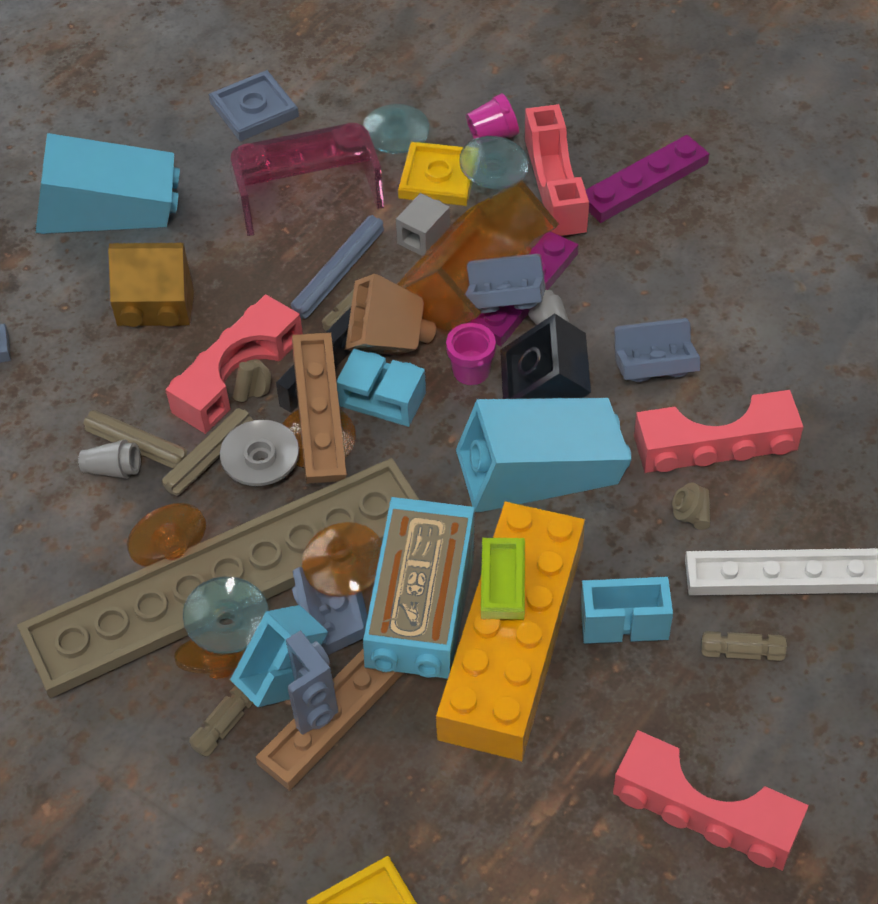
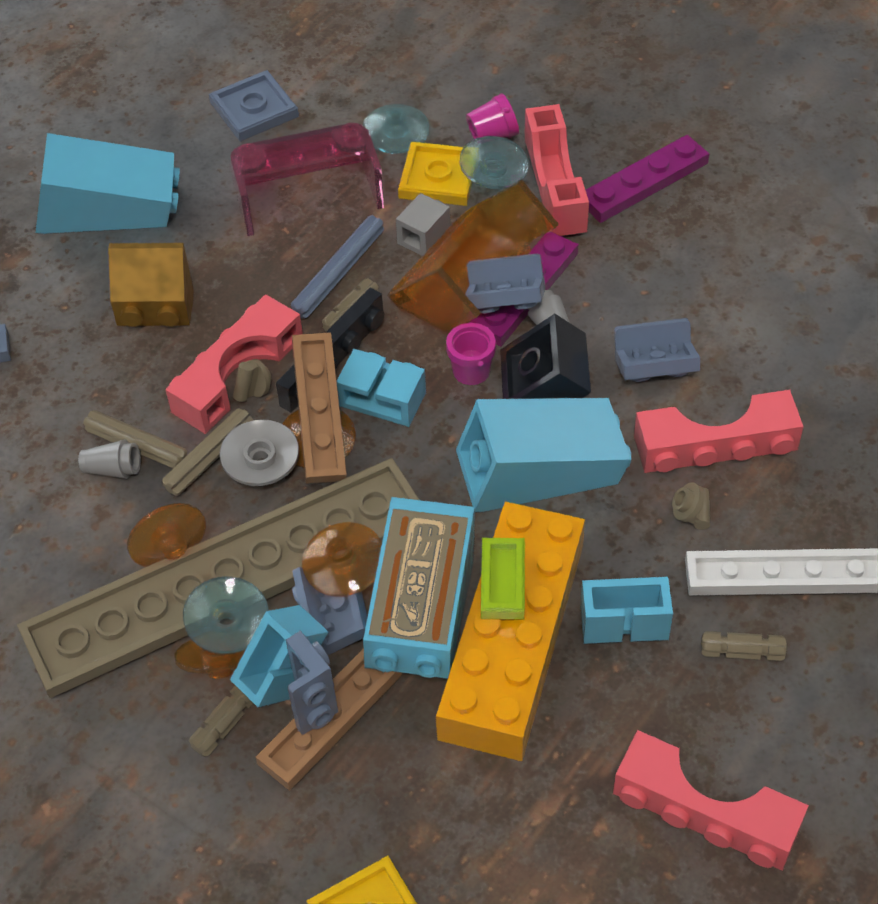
medium nougat torso [345,274,436,355] -> none

